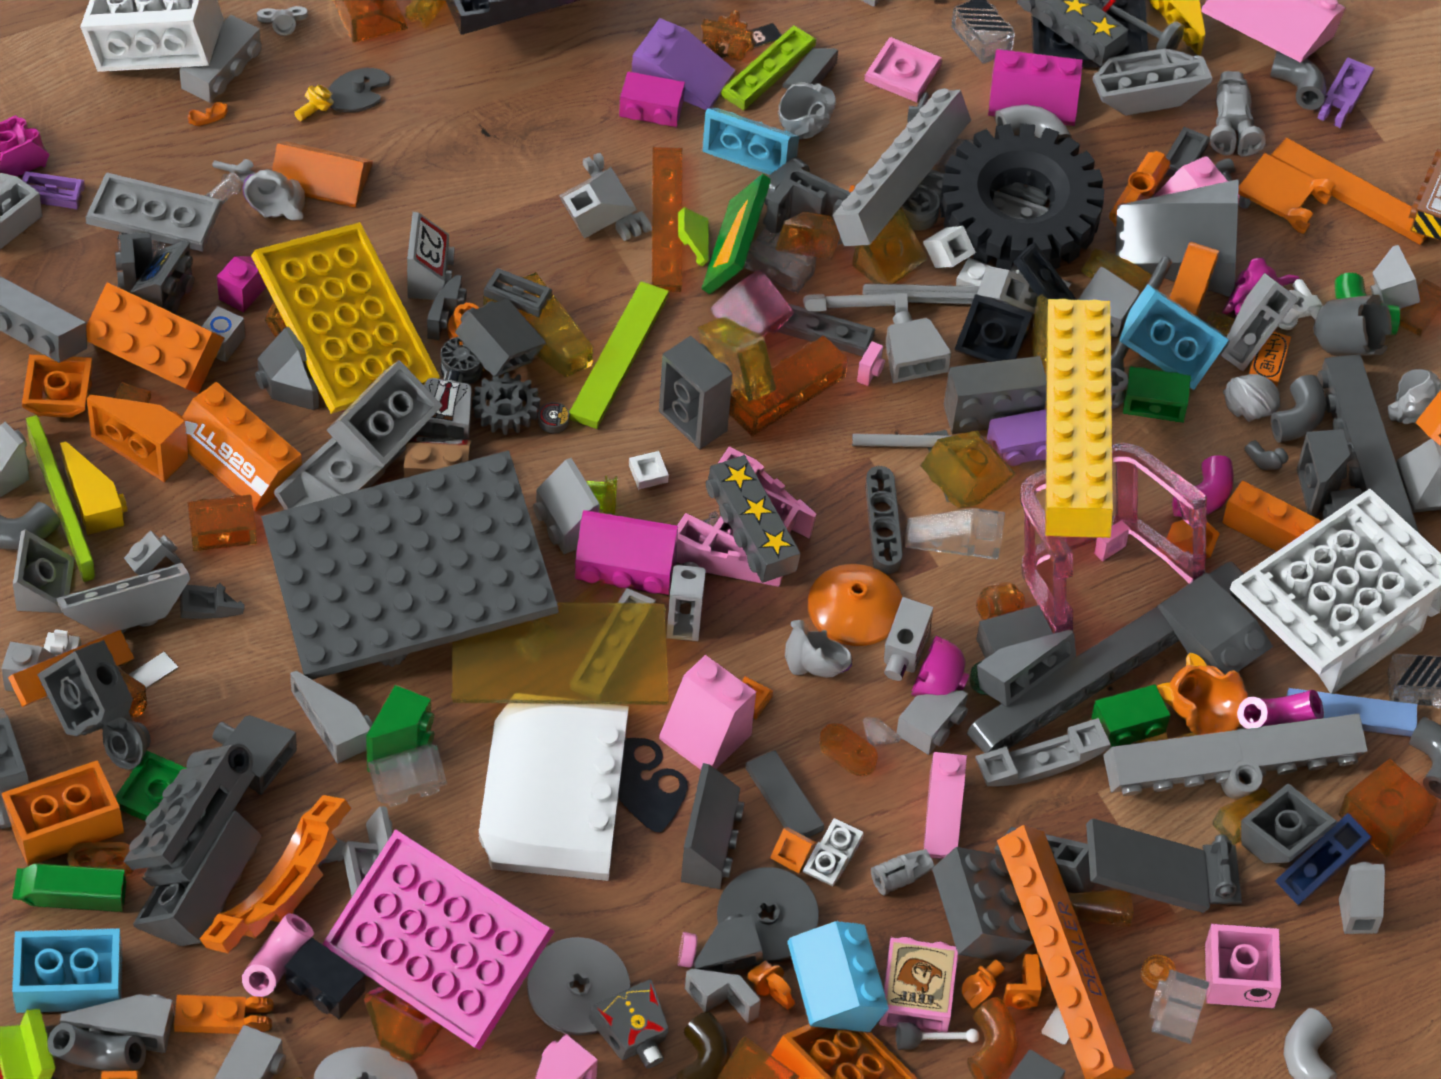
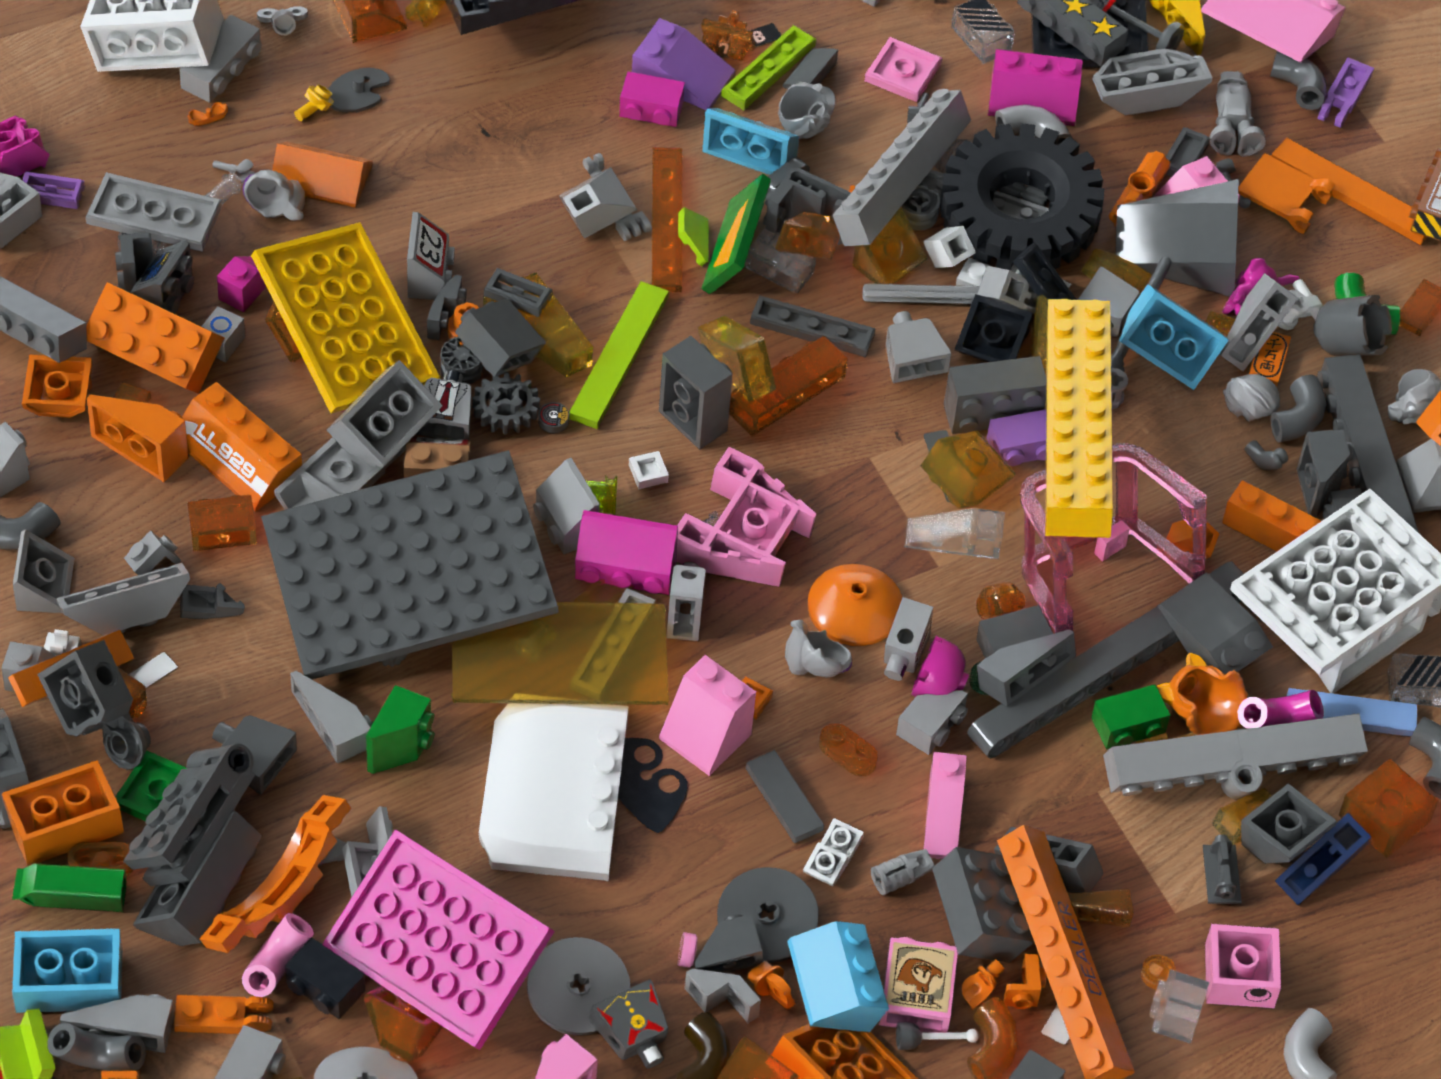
lime tile [26,415,95,582] -> none
yellow slope [60,442,128,535] -> none
dark grey slope [255,326,319,410] -> none
clear brick [367,743,447,807] -> none
dark grey slope [681,763,745,889] -> none
dark grey brick [706,455,801,583] -> none
clear pink slope [710,270,795,353] -> none
orange plate [770,827,816,874] -> none
light grey hinge [803,293,908,314] -> none
light grey bar [852,434,977,448] -> none
bright pink plate [857,342,885,386] -> none
clear slope [863,717,901,747] -> none
dark grey beam [865,466,902,574] -> none
light grey slope [976,718,1111,786] -> none
dark grey tile [1086,818,1210,913] -> none
green brick [1123,366,1191,423] -> none
orange beam [1170,241,1219,317] -> none
dark pink cylinder [1172,455,1234,517] -> none
light grey slope [1339,862,1385,934] -> none
light grey slope [1370,245,1420,308] -> none

